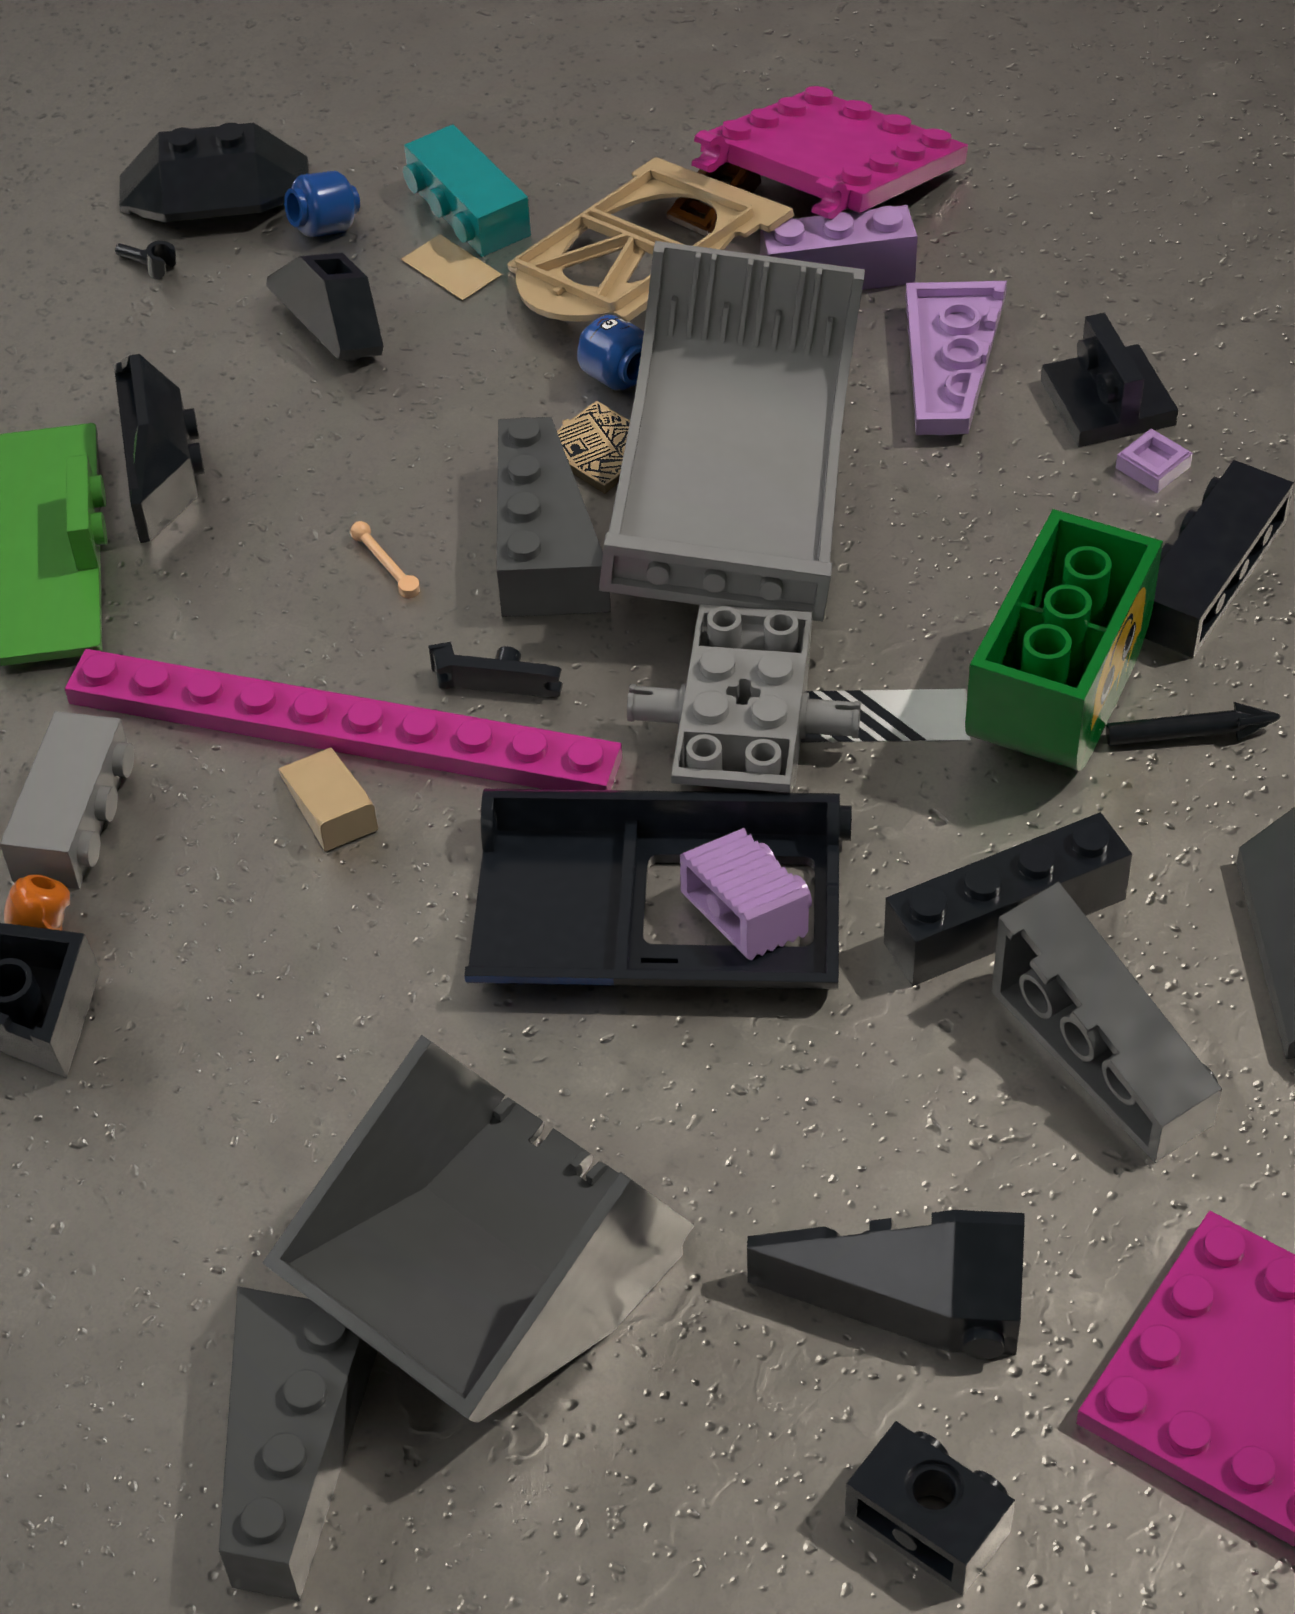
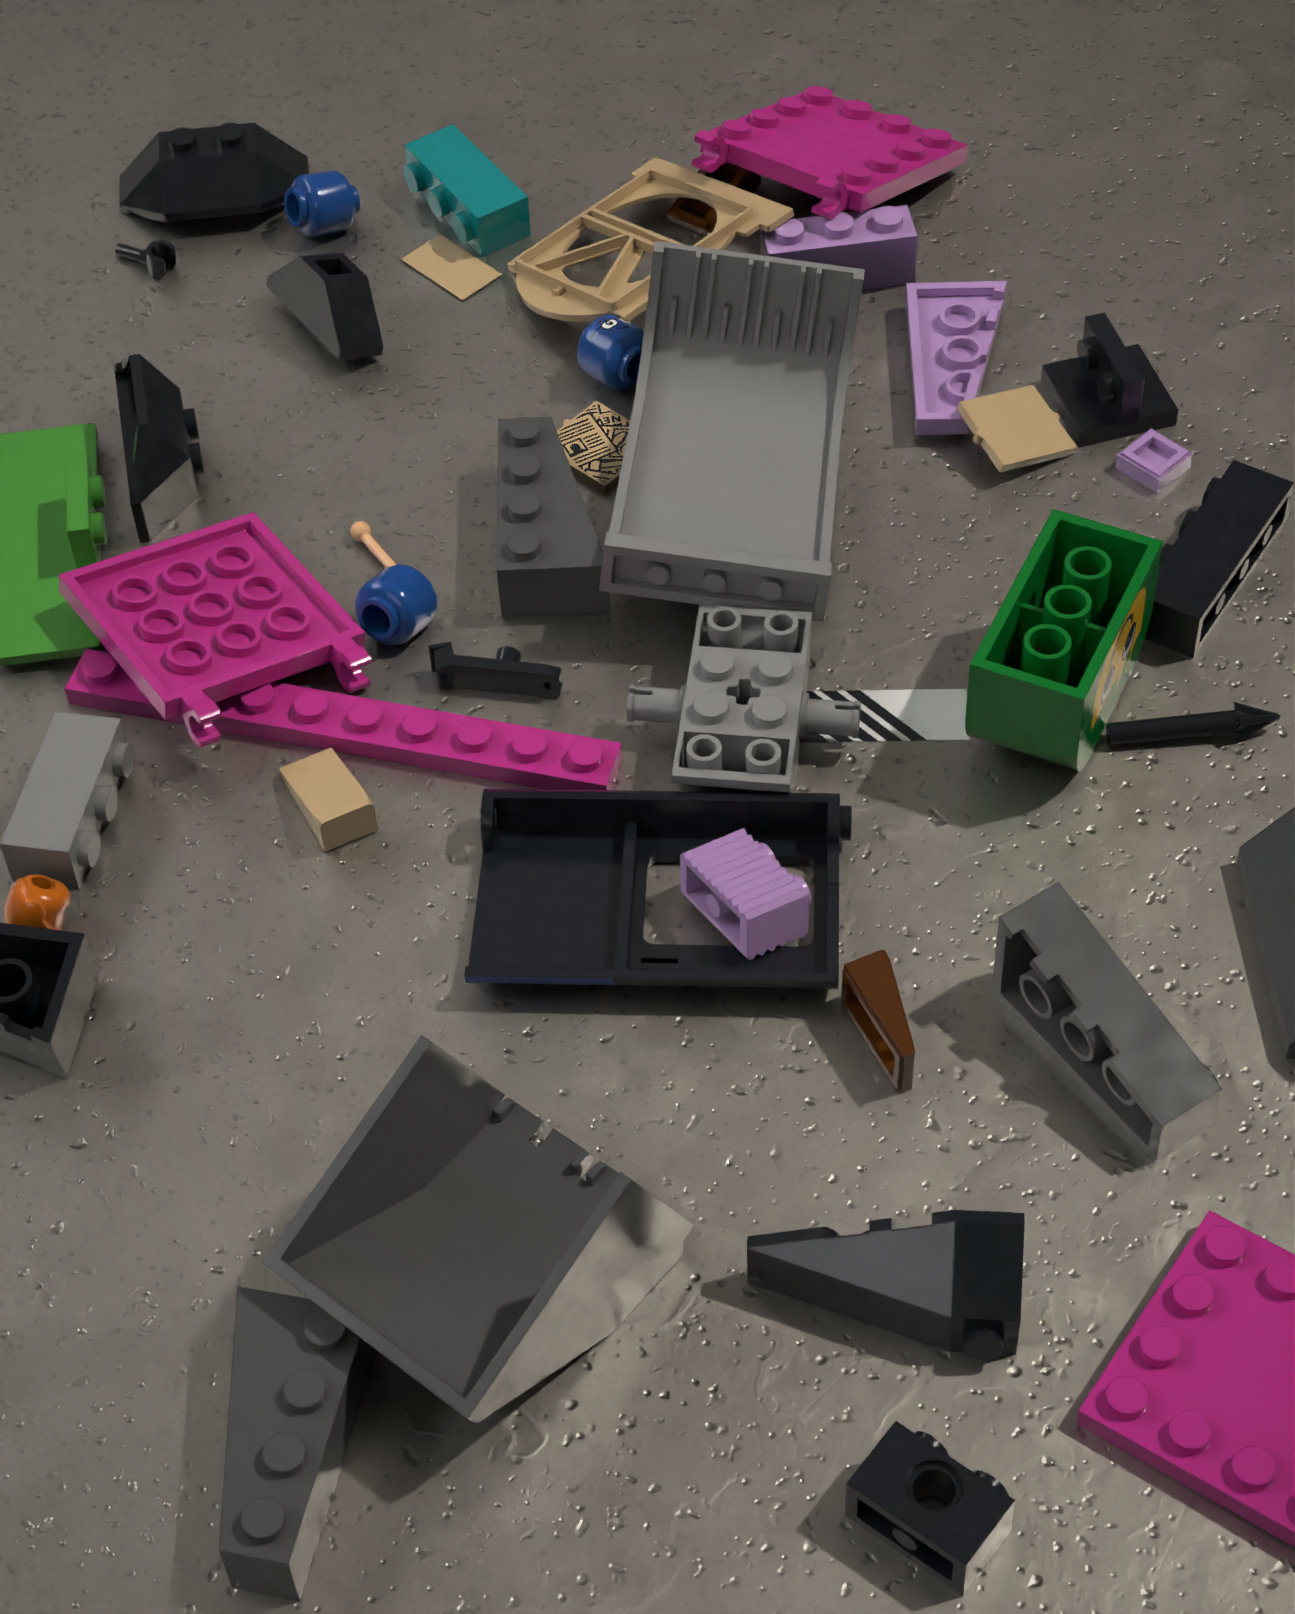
black brick [884,812,1133,986] -> none
none -> dark pink plate [58,512,371,748]
none -> blue head [355,564,438,646]
none -> reddish brown slope [841,950,915,1094]
none -> tan piece [956,385,1077,473]

